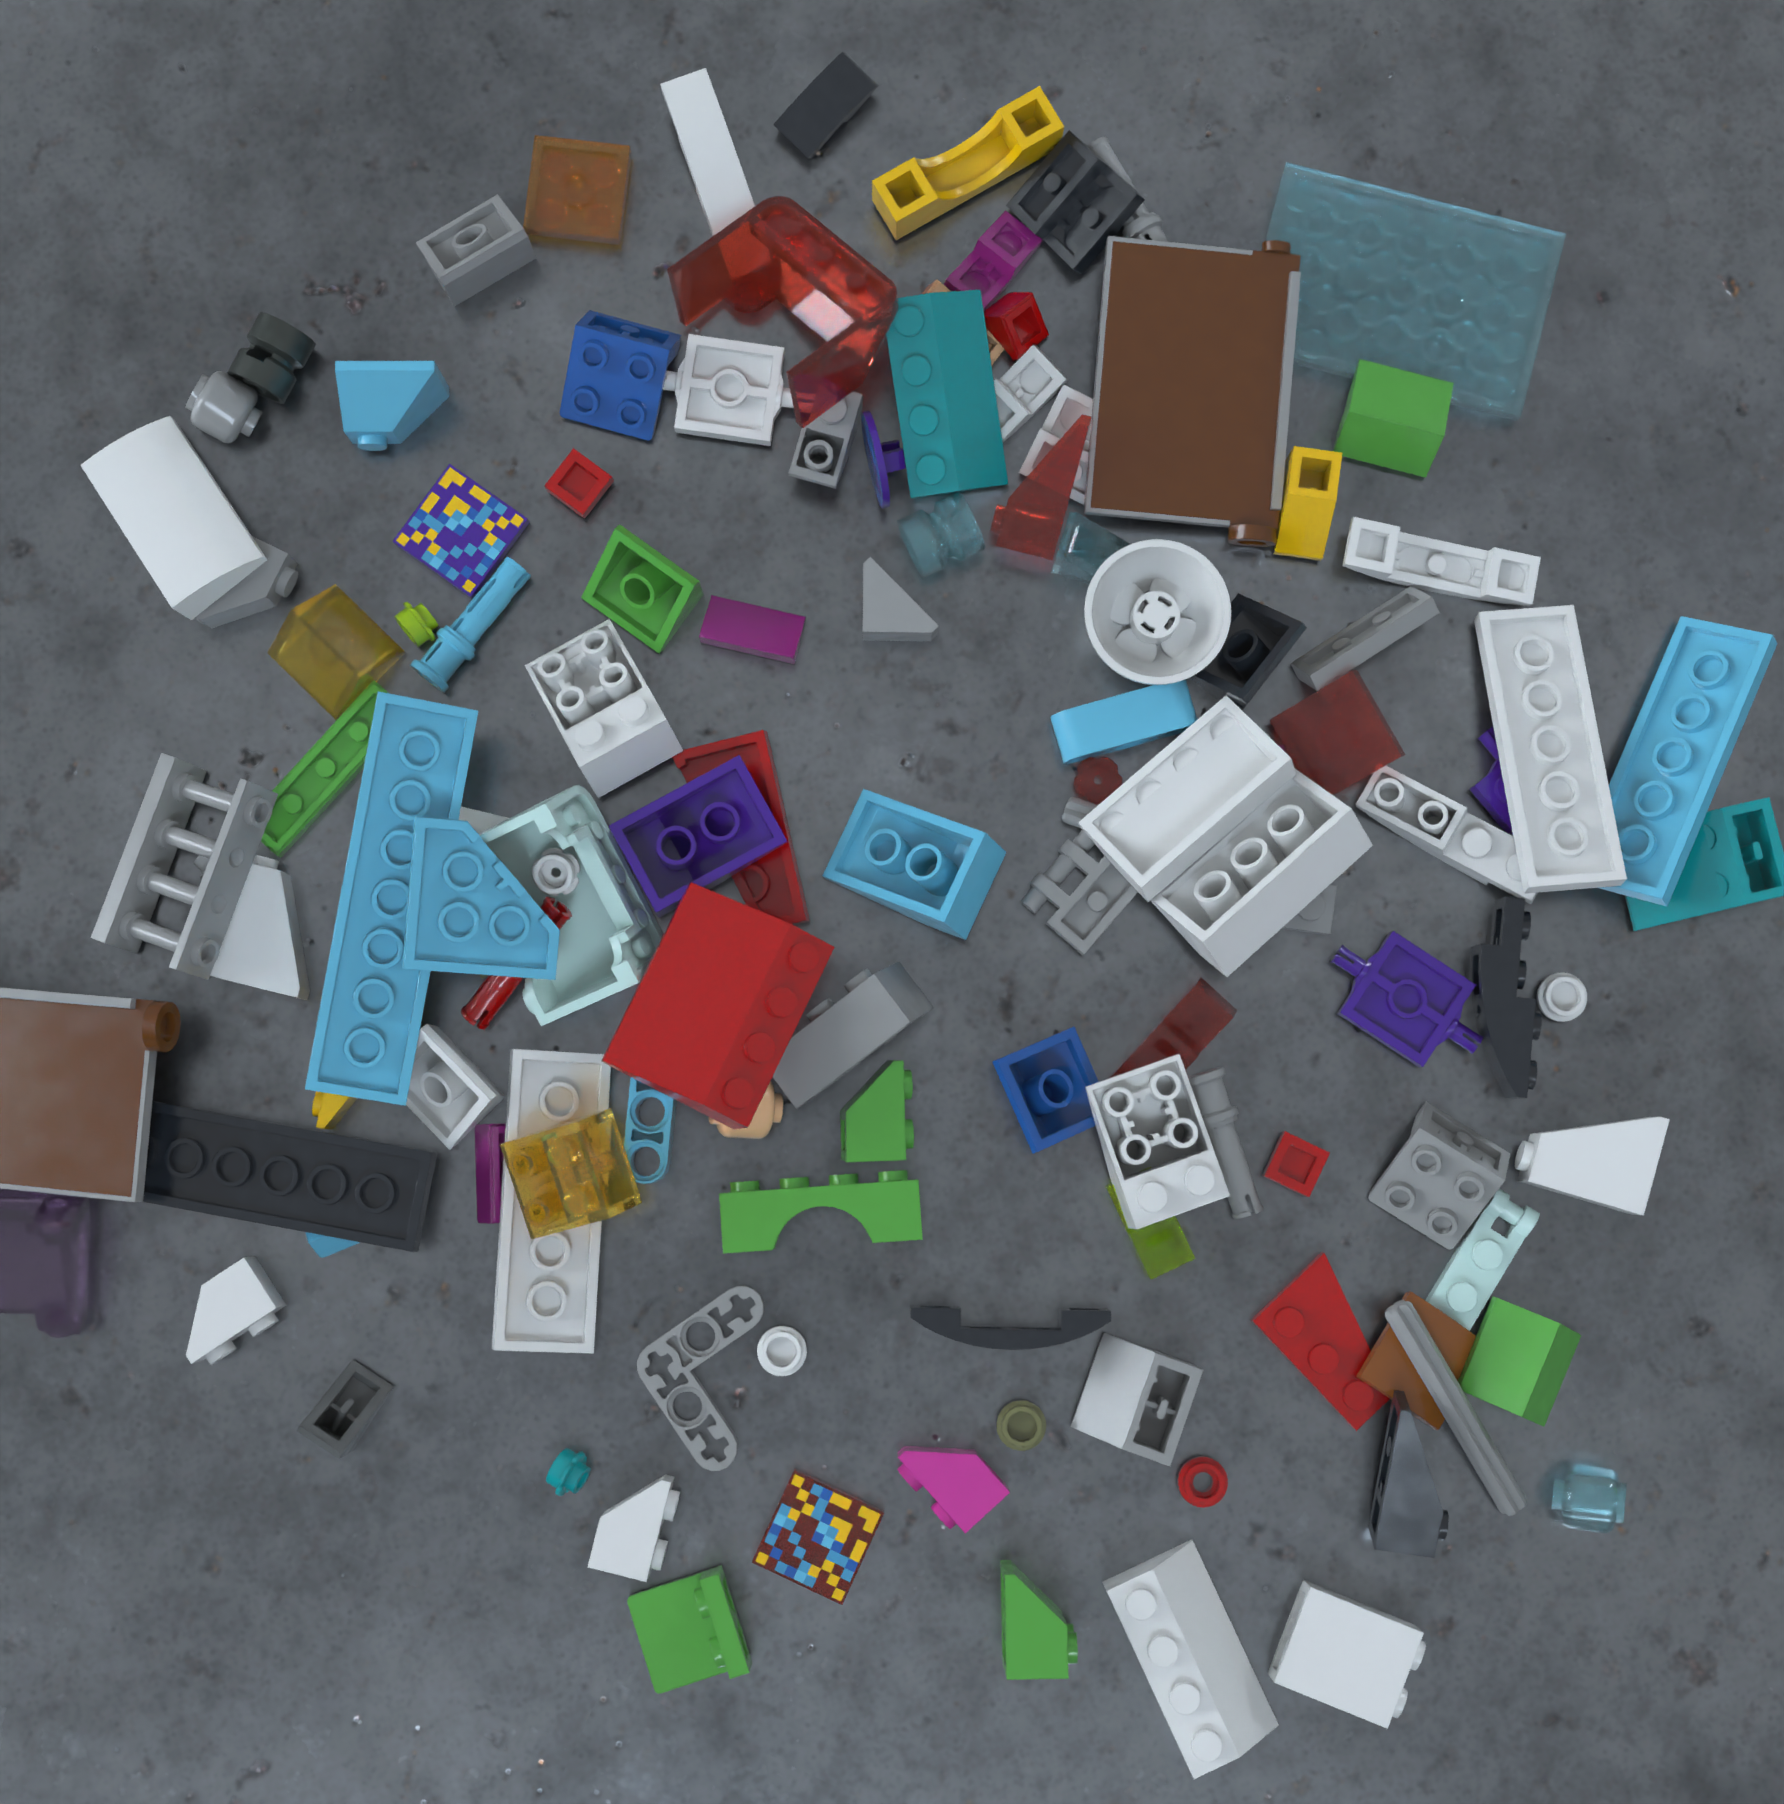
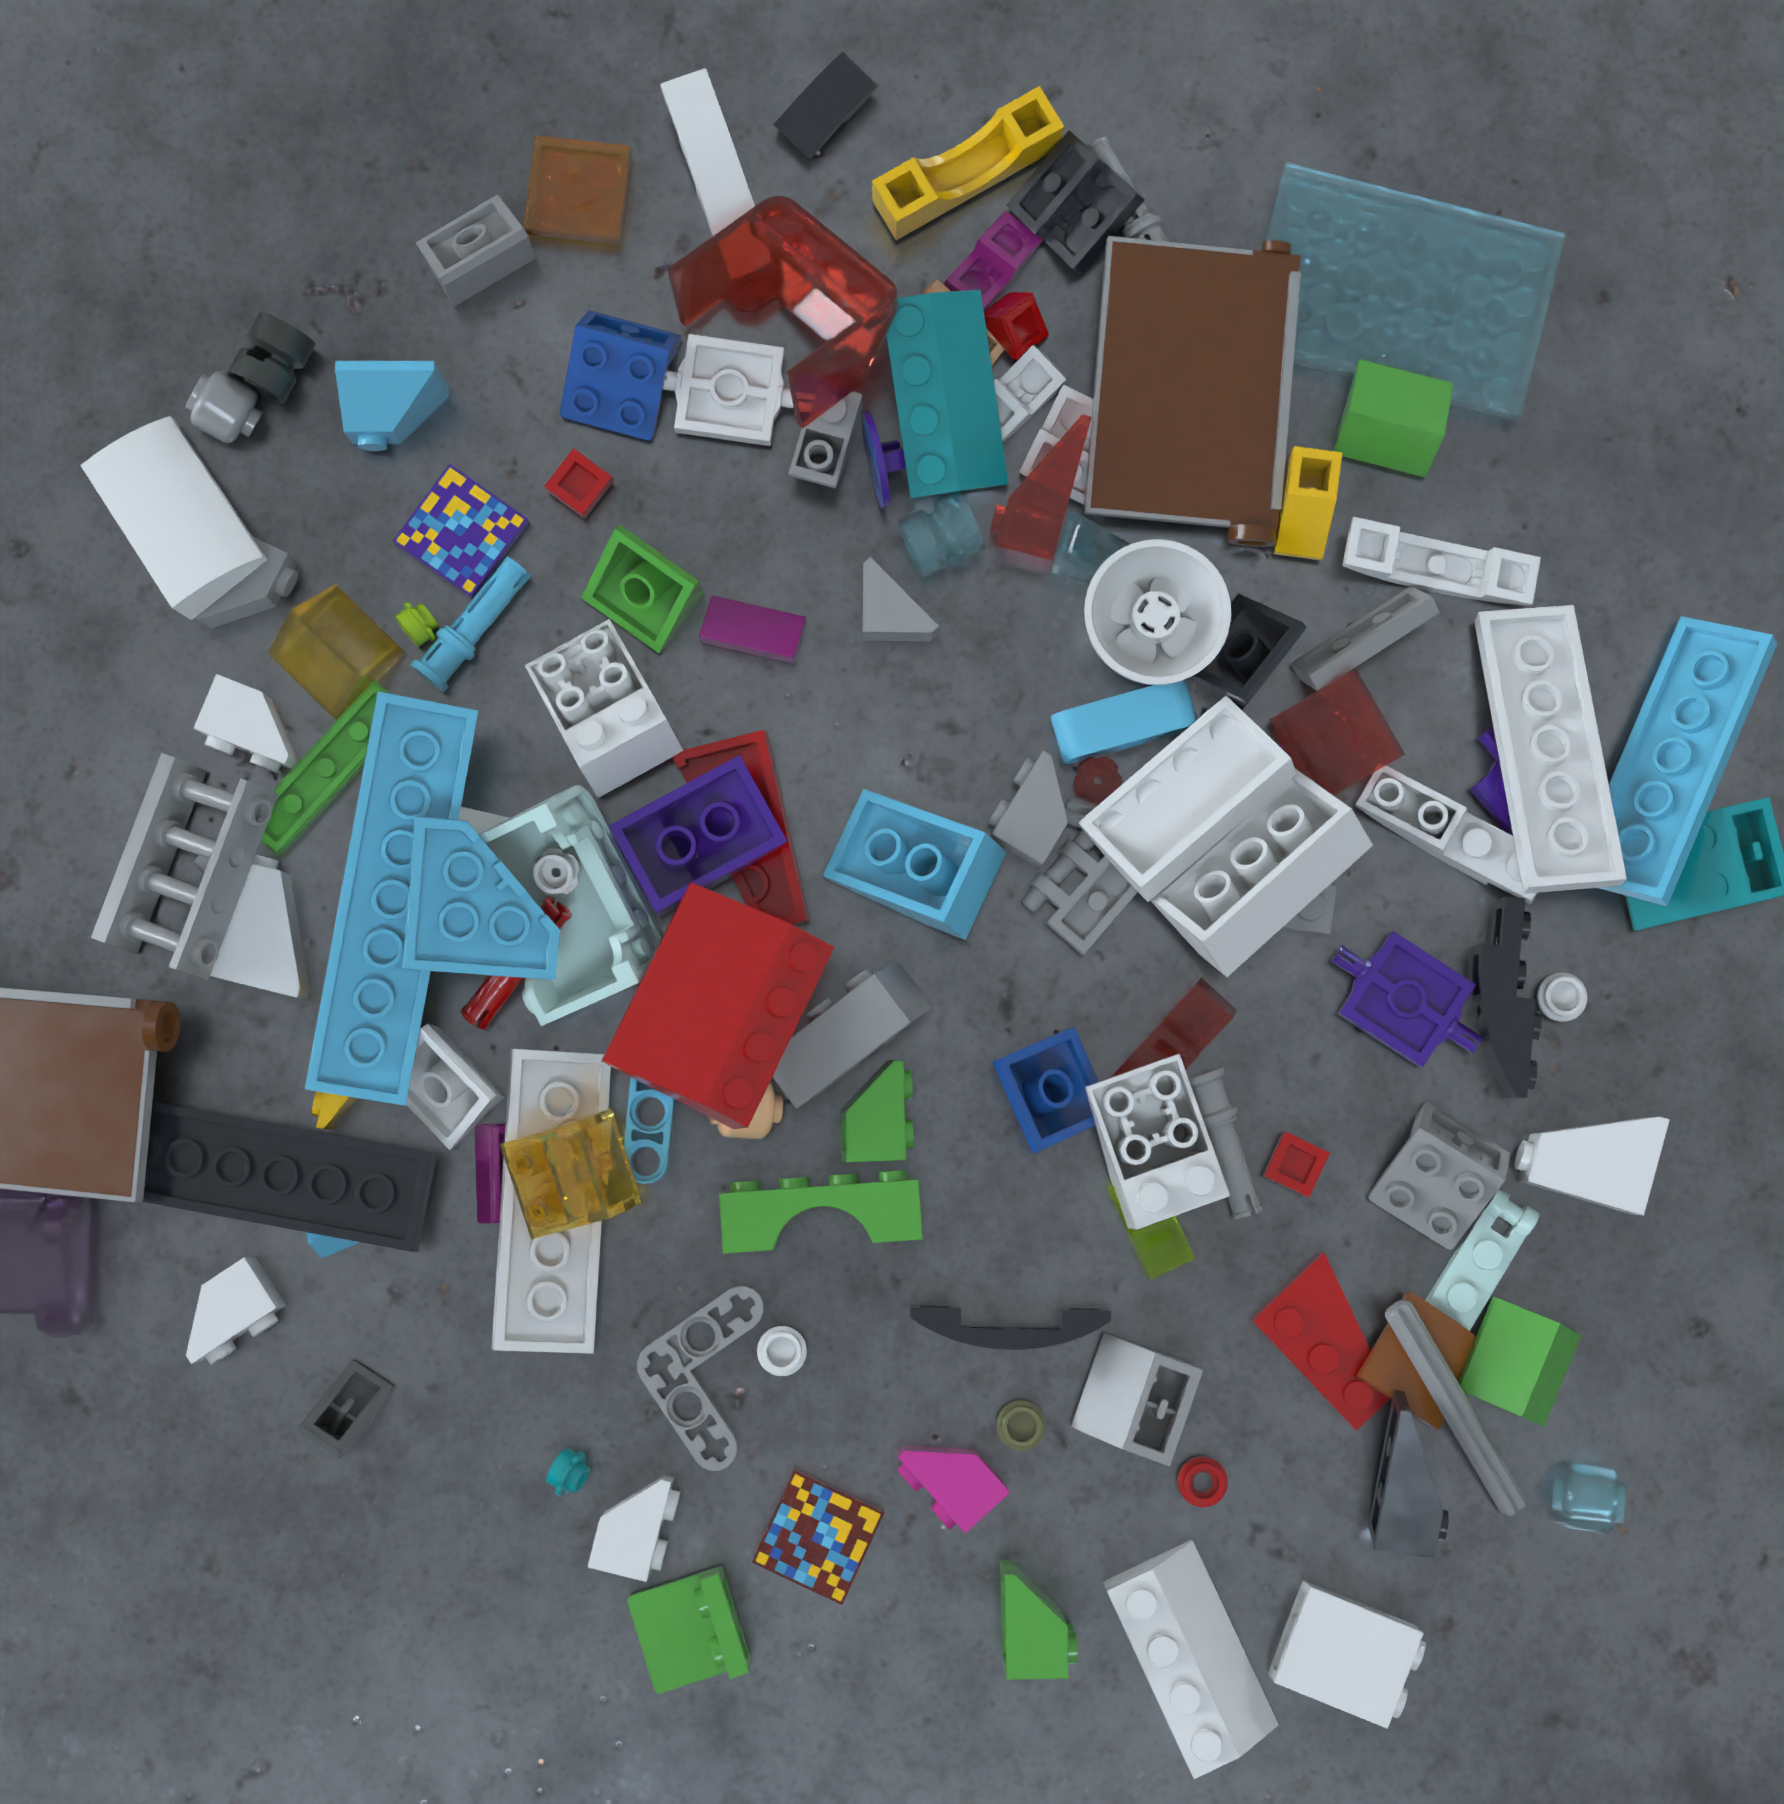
none -> white slope [194,674,298,773]
none -> light grey slope [988,751,1068,869]

